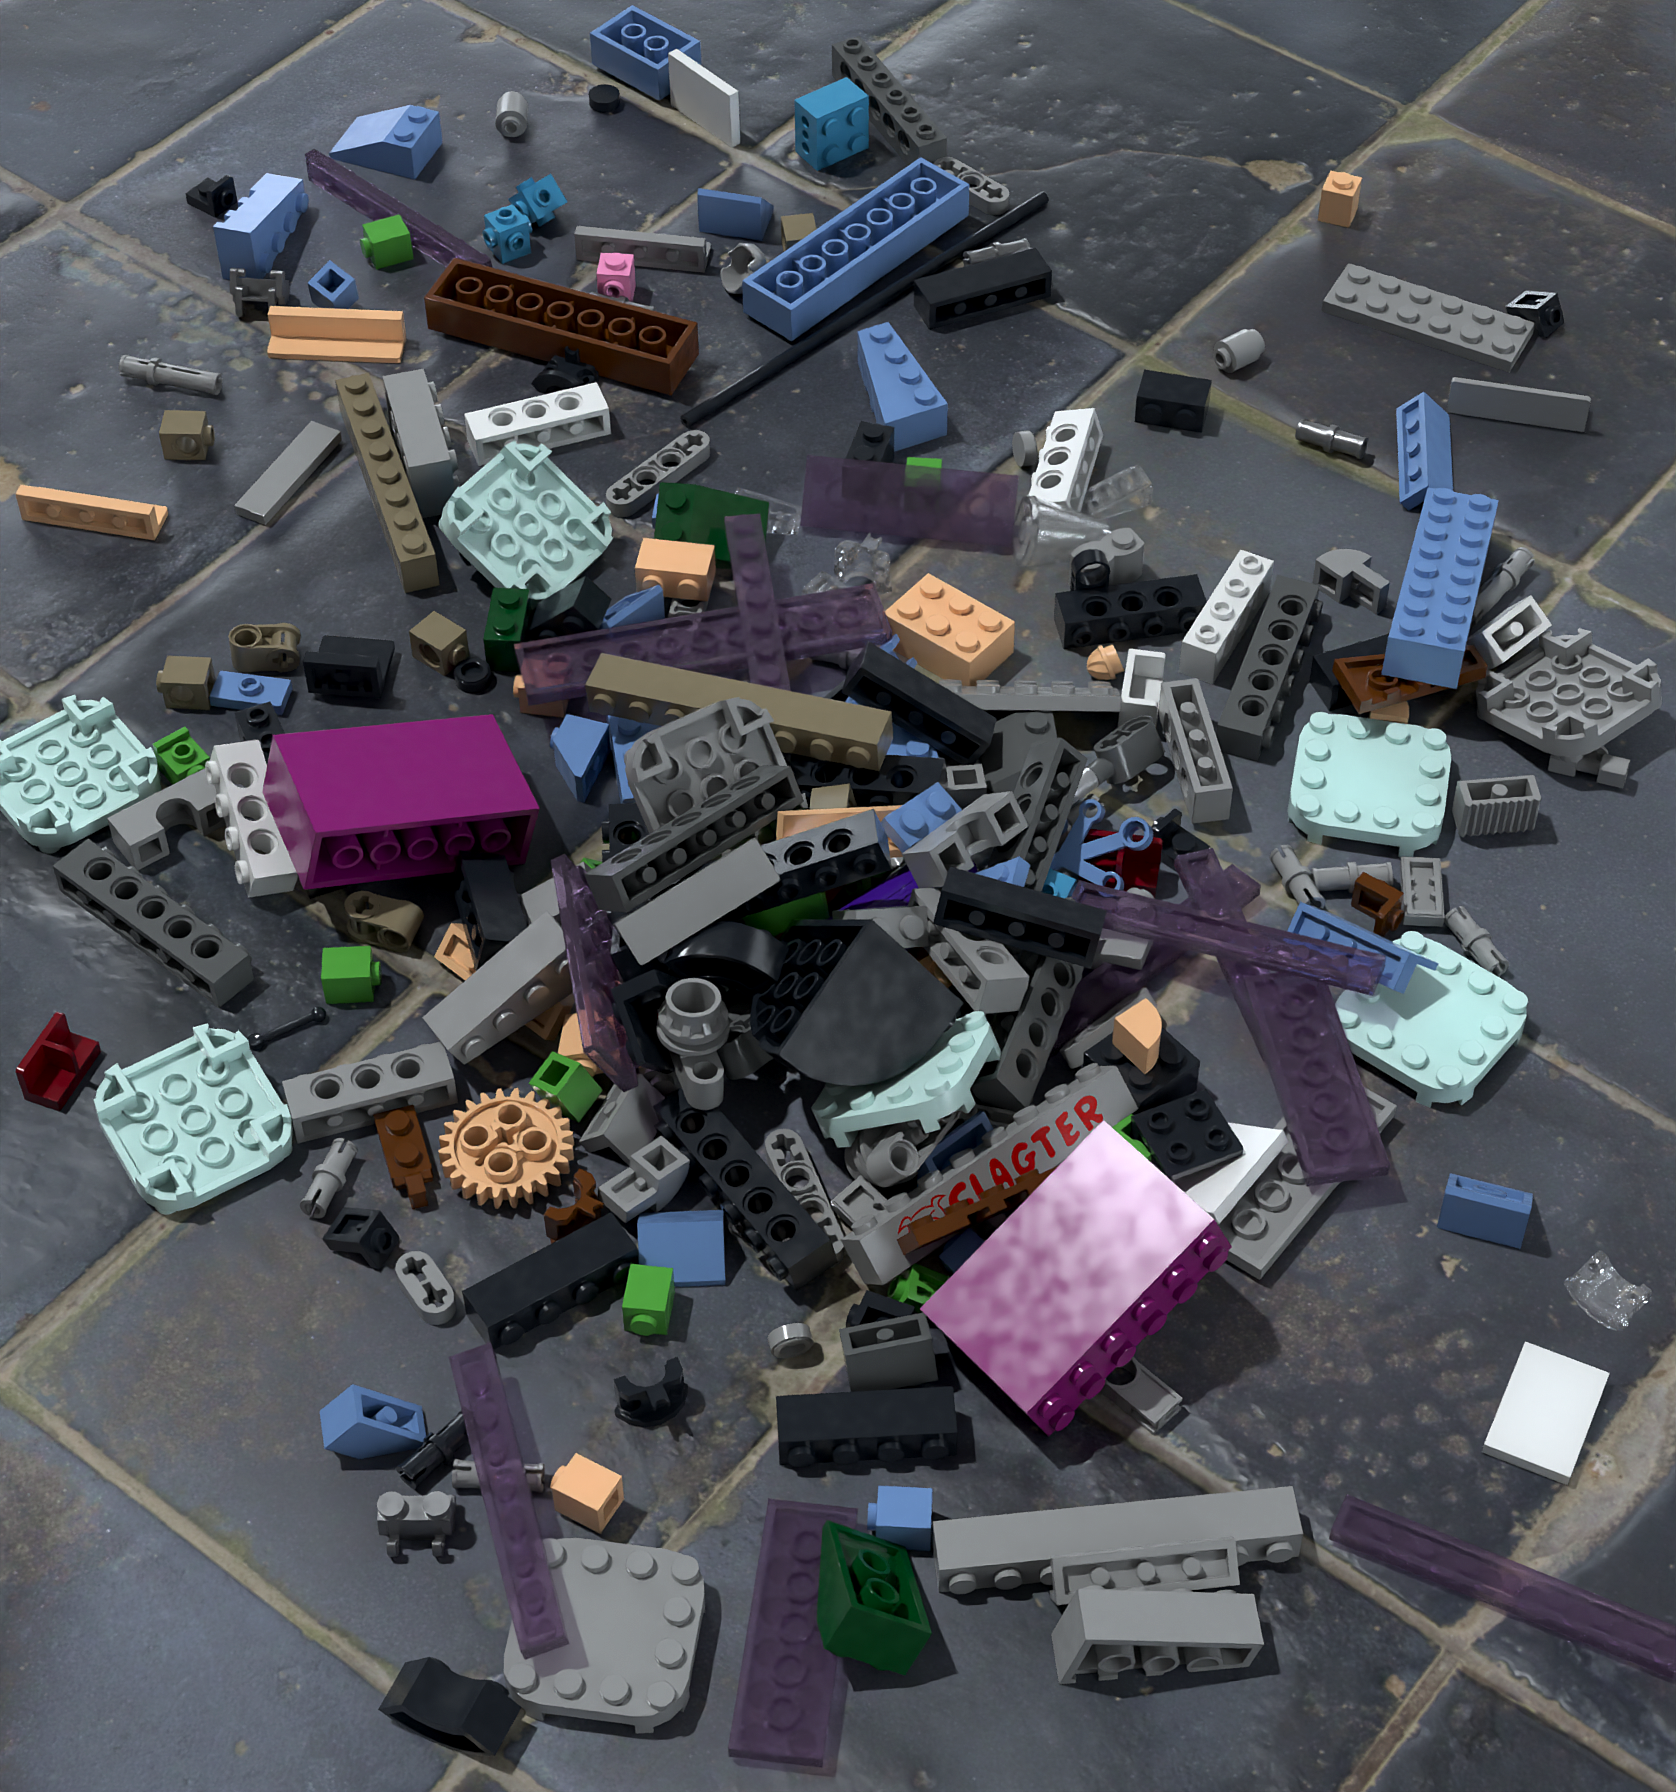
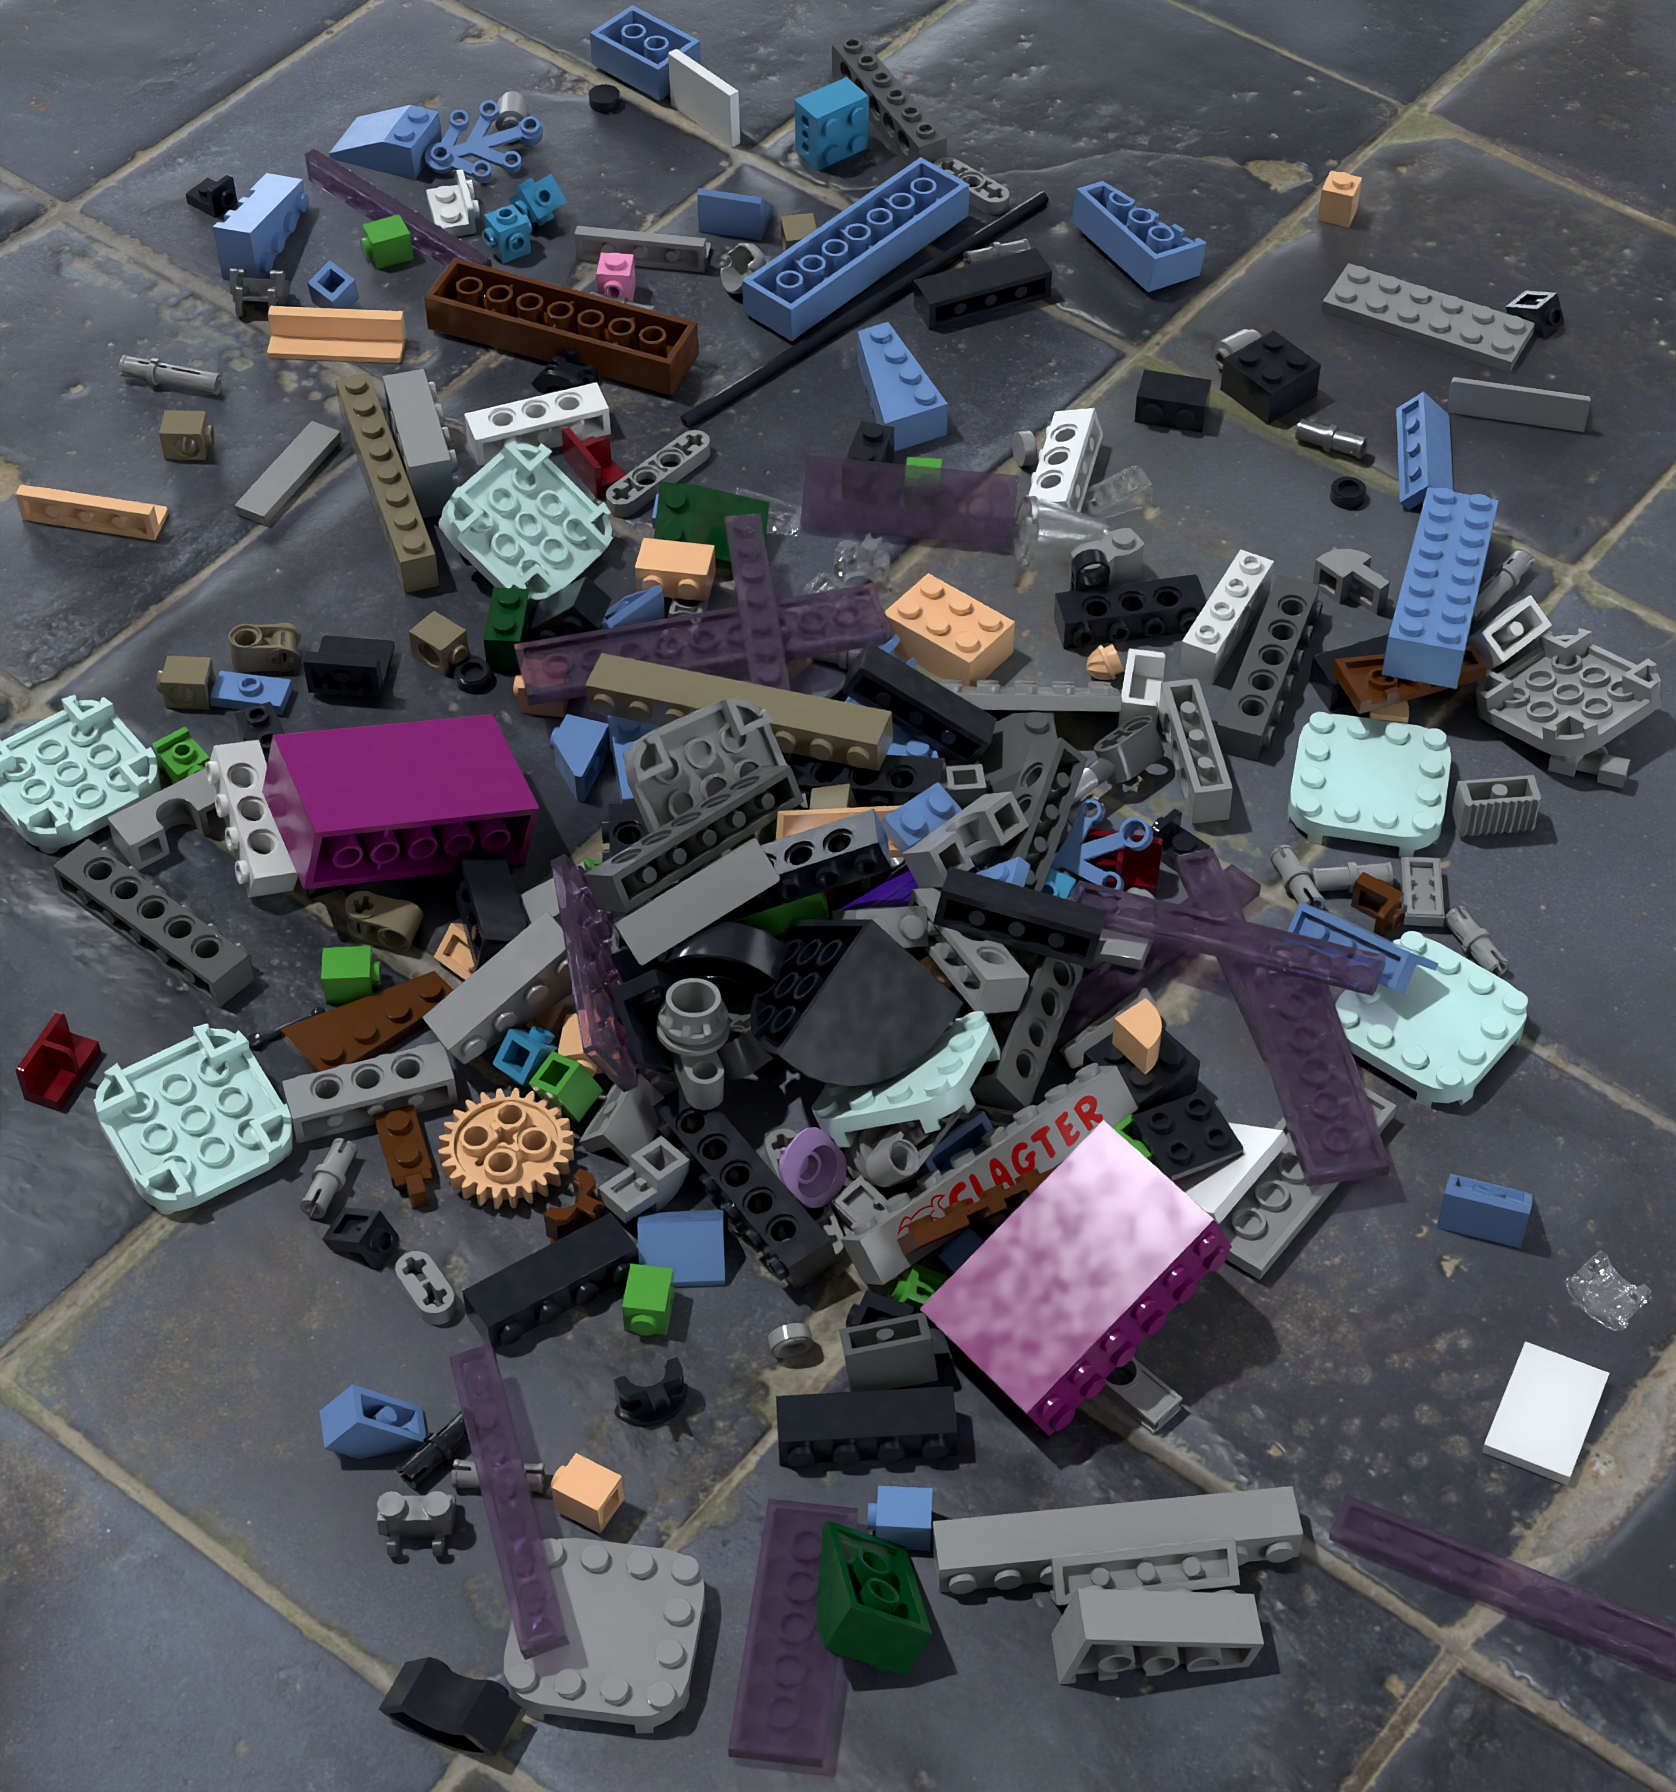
none -> reddish brown wing [280,971,454,1073]
none -> medium blue plant [425,100,543,183]
none -> white bracket [426,169,480,239]
none -> dark azure brick [493,1025,559,1087]
none -> dark red panel [561,427,626,499]
none -> lavender piece [778,1127,847,1208]
none -> medium blue wedge [1071,181,1207,292]
none -> black brick [1220,330,1321,425]
none -> black tile [1330,476,1366,510]

